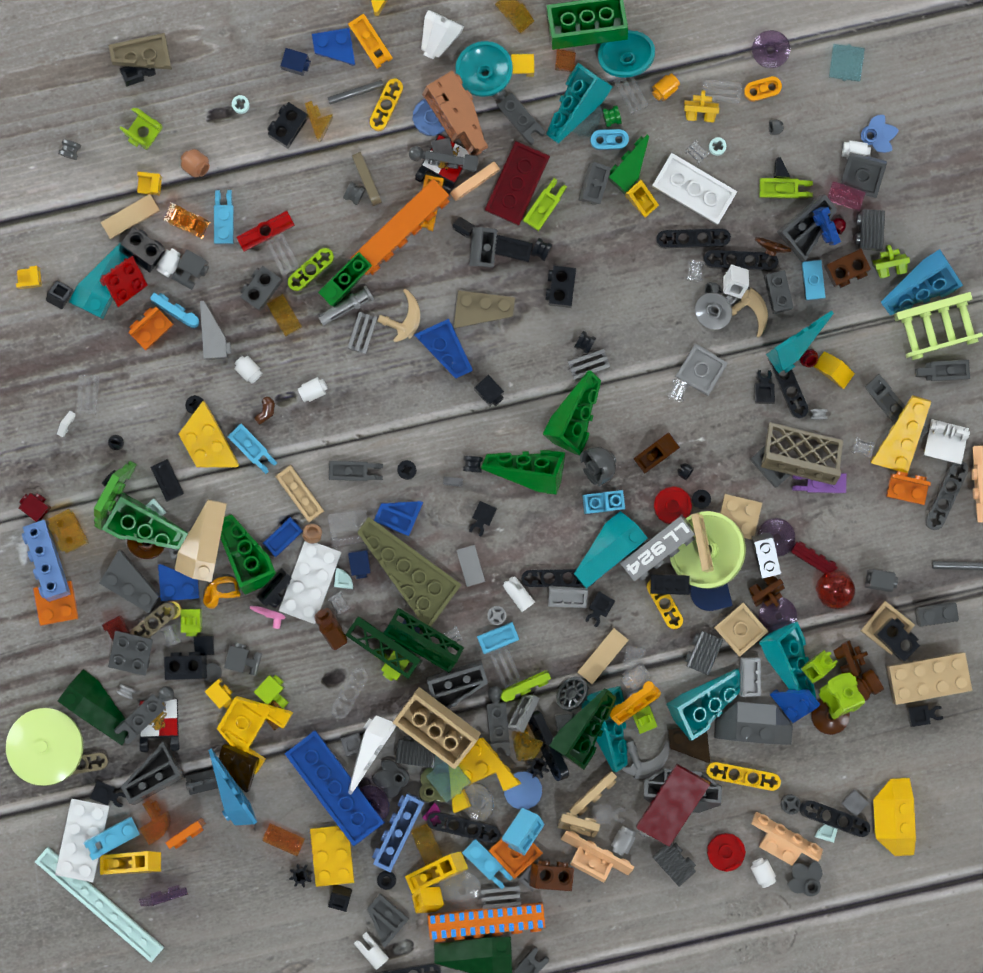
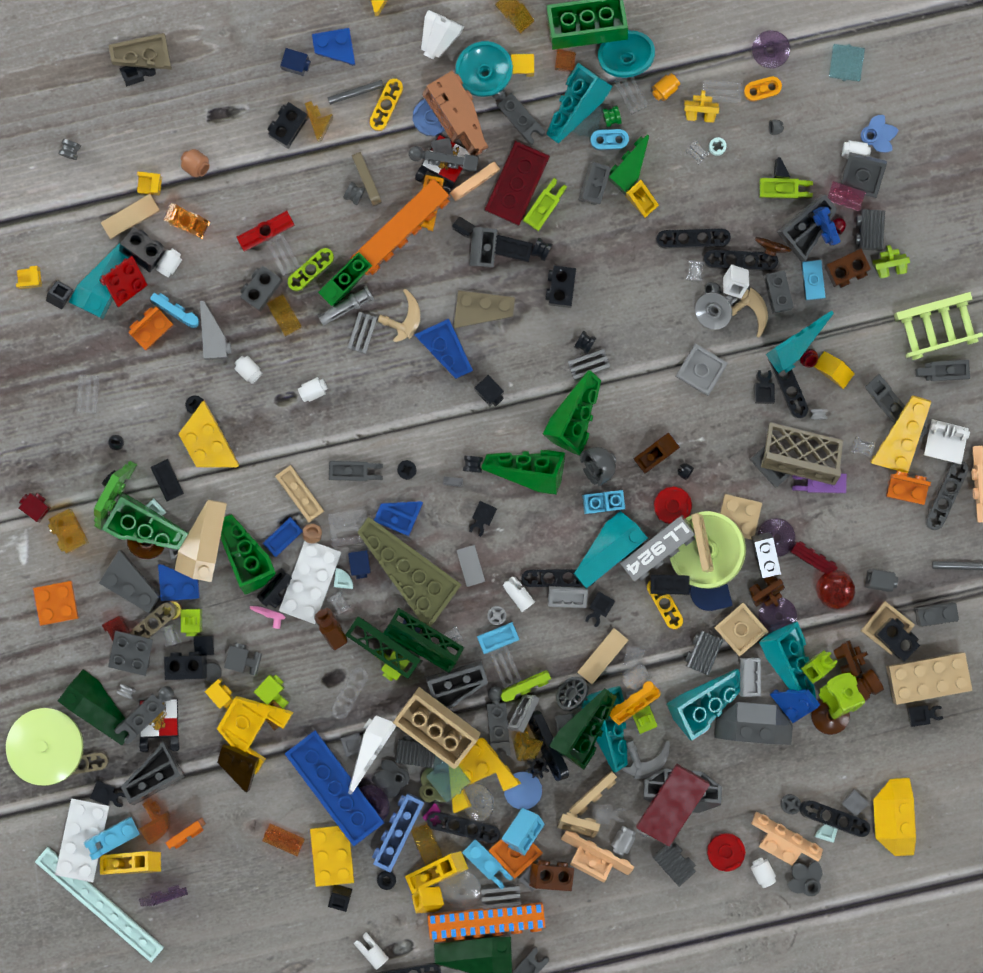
medium blue brick [22,520,71,602] -> none
white tile [57,411,76,437] -> none
lime piece [120,108,163,150] -> none
dark grey brick [172,249,209,290] -> none
dark grey hinge [185,770,218,795] -> none
light orange piece [203,576,241,609] -> none
dark azure wedge [208,748,257,826] -> none
medium azure hinge [214,190,234,244] -> none
medium azure hinge [227,423,277,474] -> none
light aqua bush [232,95,249,114] -> none
reddish brown arm [254,397,275,425] -> none
black gear [289,863,313,888] -> none
light orange plate [348,14,393,69] -> none
dark grey wing [367,894,409,947] -> none
white plate [652,153,737,225] -> none
clear bush [667,379,690,403] -> none
dark brown wing [668,728,710,763] -> none
black plate [692,490,711,509] -> none
yellow beam [706,762,781,791] -> none
dark azure wedge [881,249,963,315] -> none

